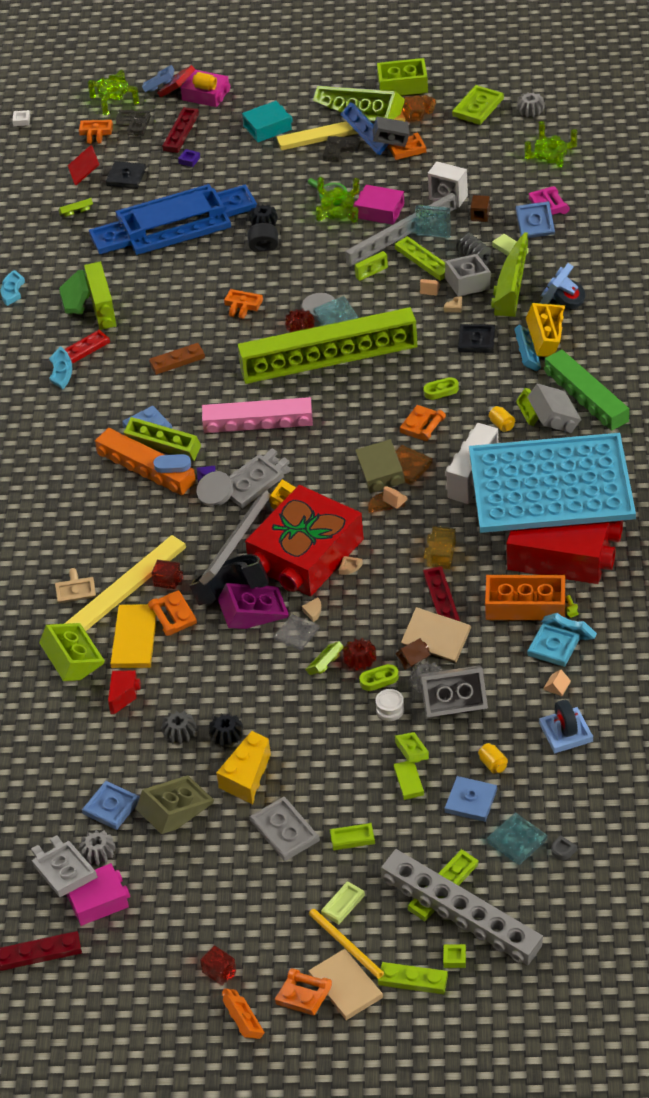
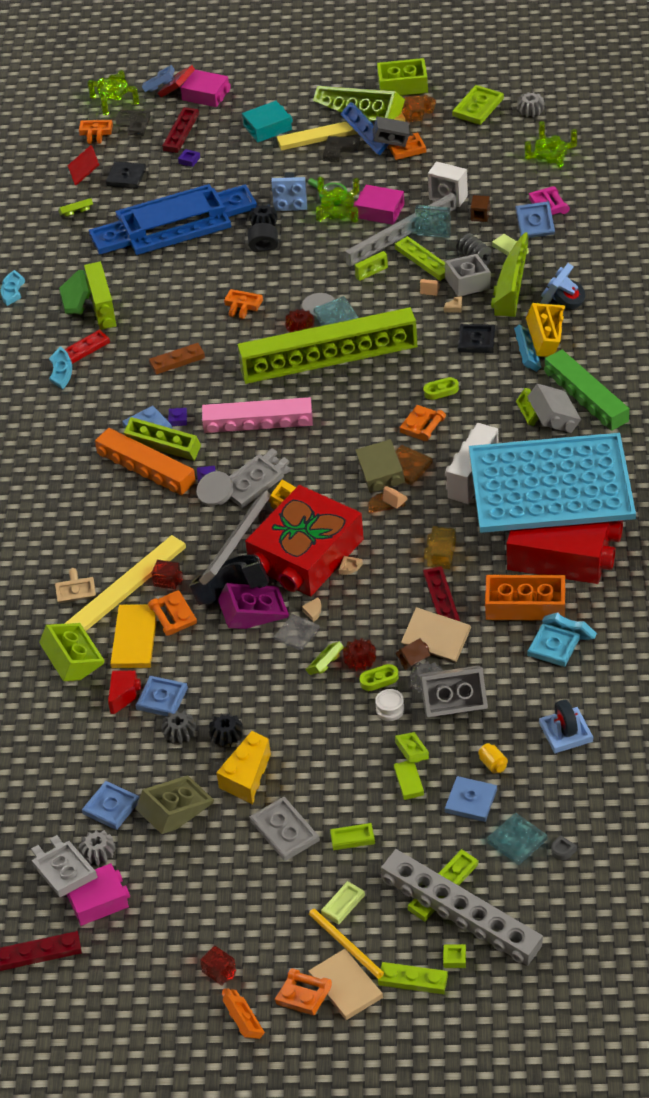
white plate [13,110,30,126] -> none
medium blue tile [153,454,191,473] -> none
yellow brick [192,72,217,91] -> none
yellow brick [489,406,515,432] -> none
light nougat slope [544,669,571,696] -> none
lime hand [565,595,579,618] -> none
none -> medium blue tile [135,676,188,716]
none -> dark purple plate [168,408,187,426]
none -> light blue plate [271,172,307,211]

